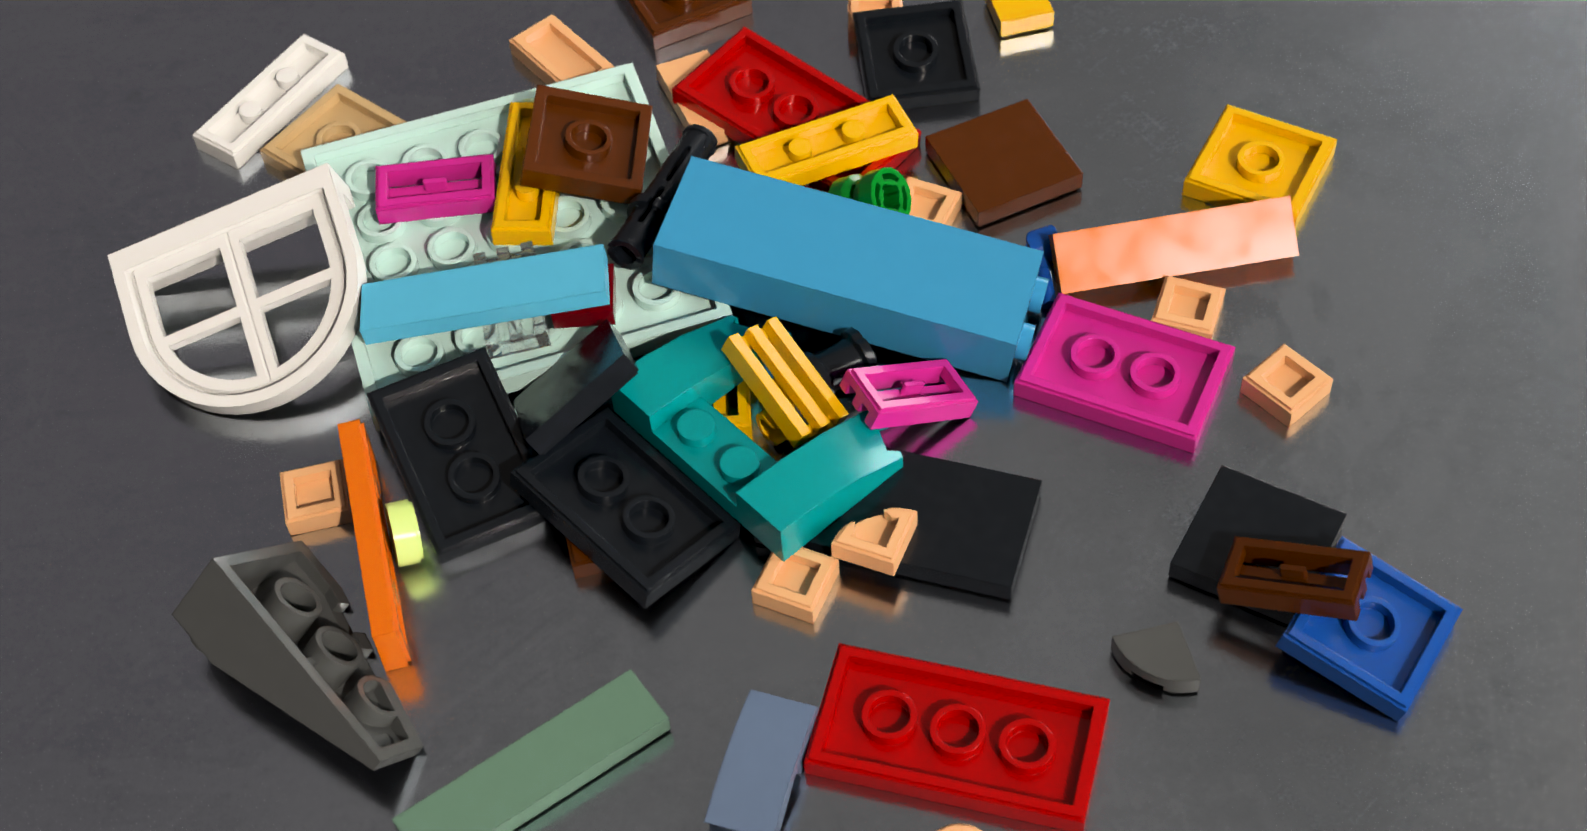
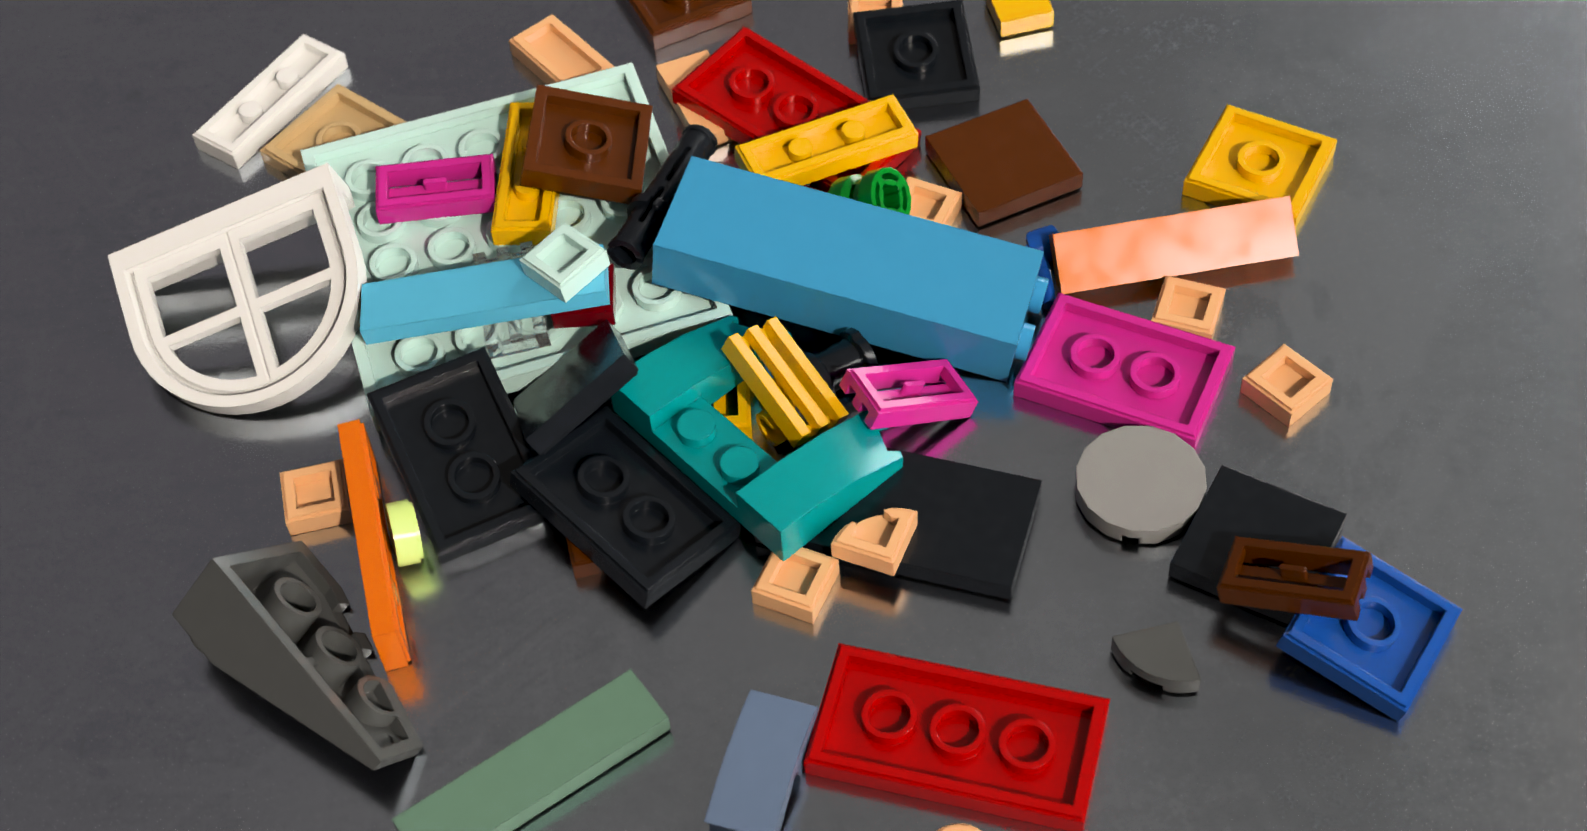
none -> light aqua tile [519,222,611,303]
none -> light grey tile [1075,426,1207,544]

